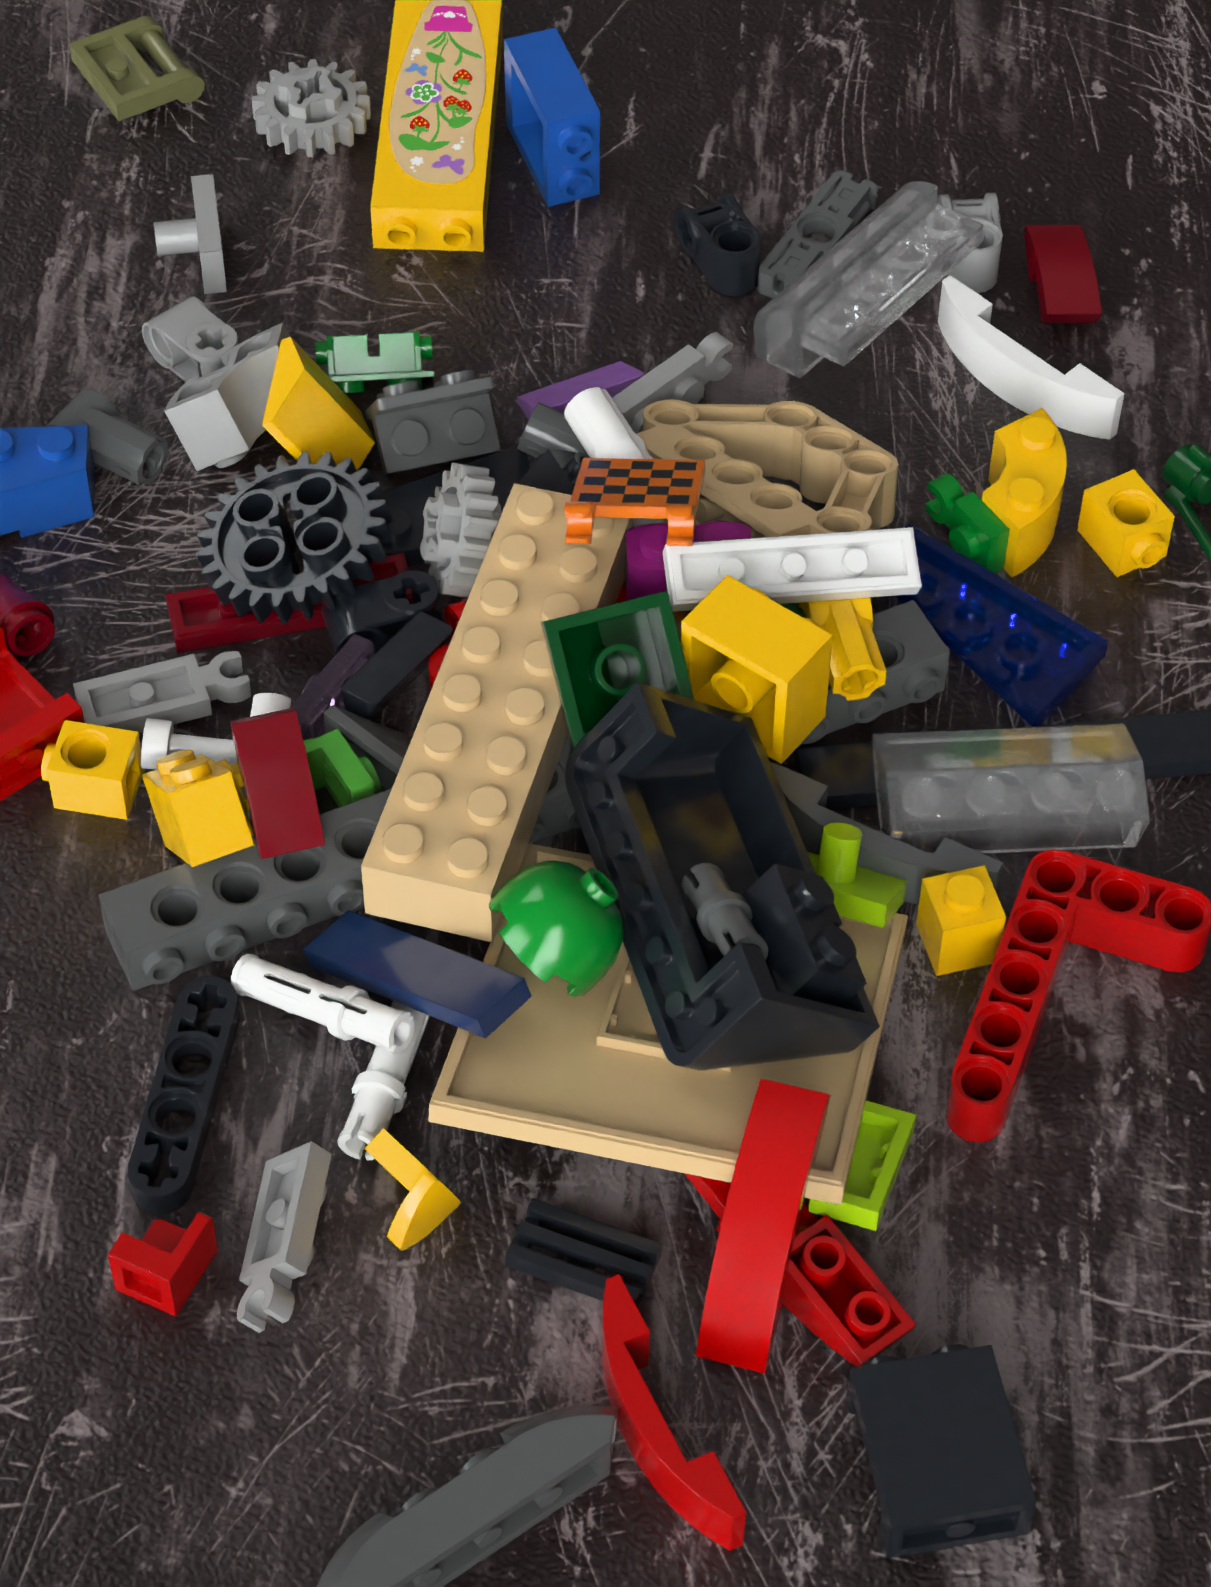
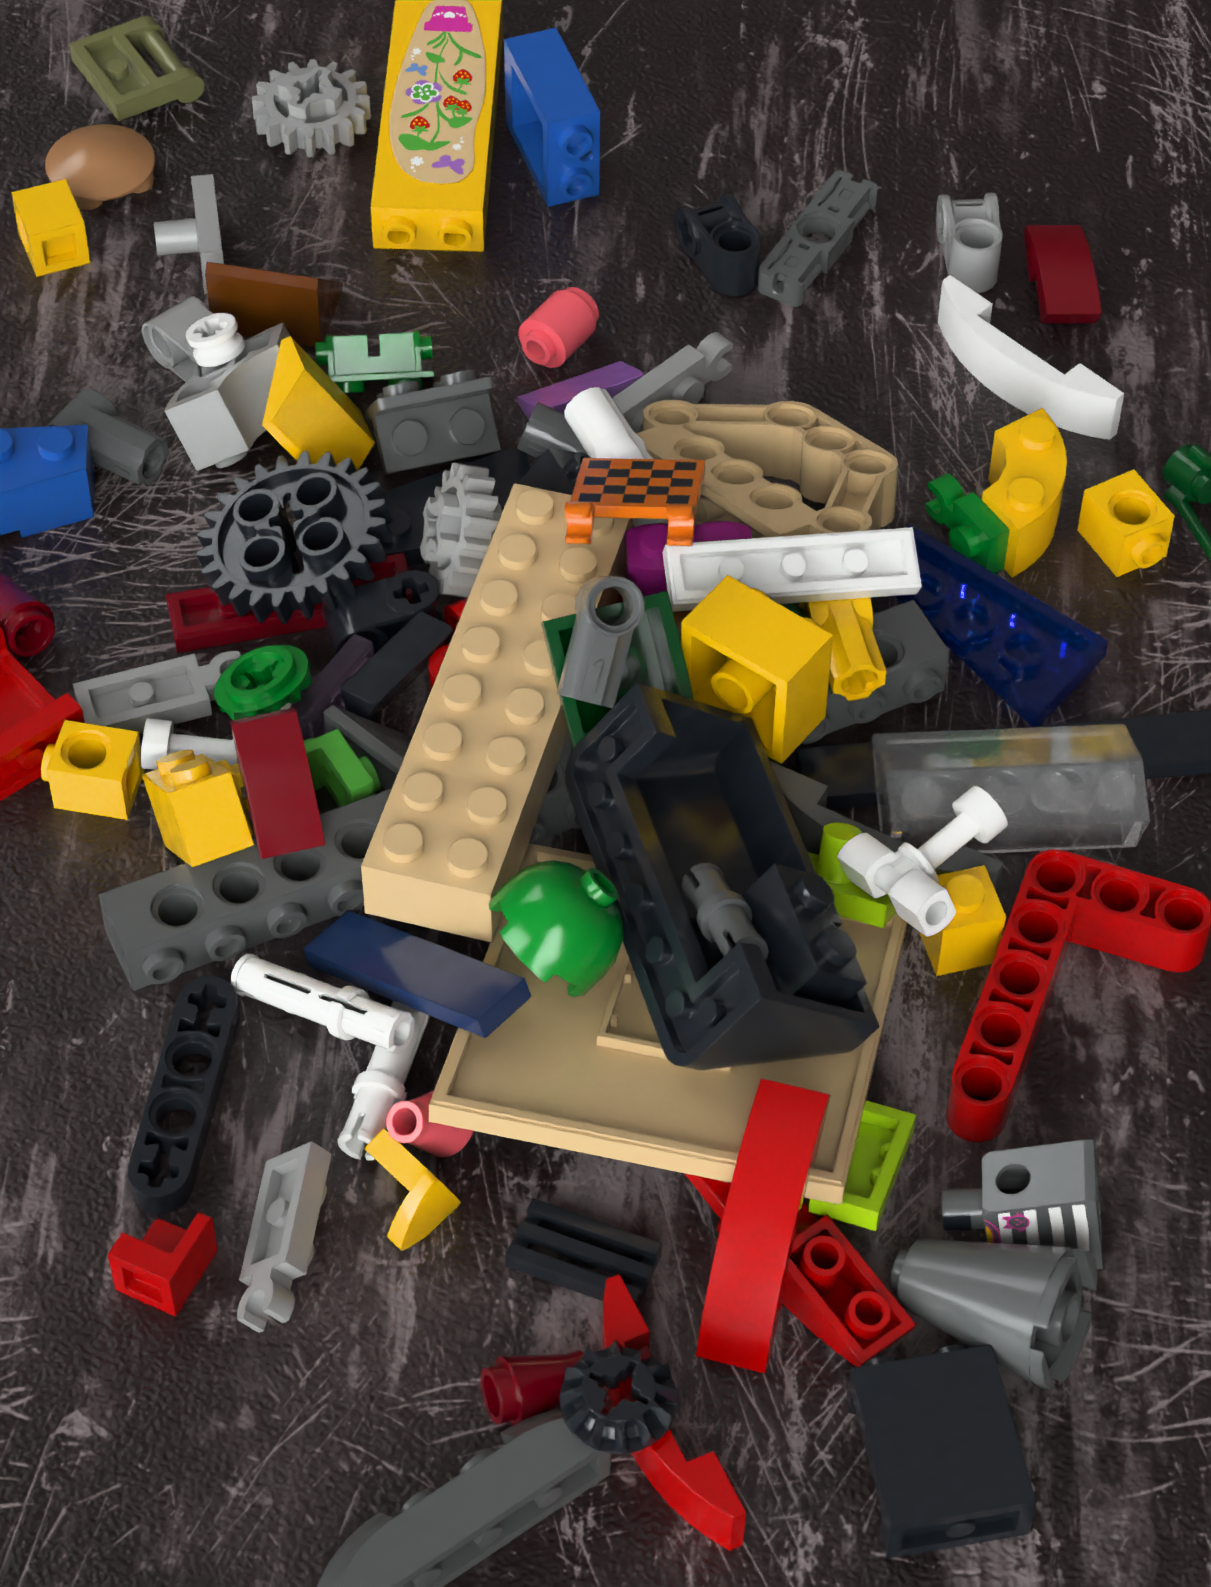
clear brick [754,181,983,379] -> none
none -> yellow brick [11,179,90,277]
none -> medium nougat dish [45,124,155,210]
none -> white bush [186,313,245,367]
none -> reddish brown slope [205,262,343,347]
none -> green gear [214,645,313,720]
none -> coral cone [386,1091,474,1157]
none -> dark red cone [480,1350,584,1426]
none -> coral brick [518,287,599,368]
none -> dark grey piece [556,576,645,708]
none -> black gear [560,1339,678,1454]
none -> white bar [837,786,1008,937]
none -> dark grey cone [891,1239,1098,1391]
none -> dark grey torso [942,1139,1103,1269]

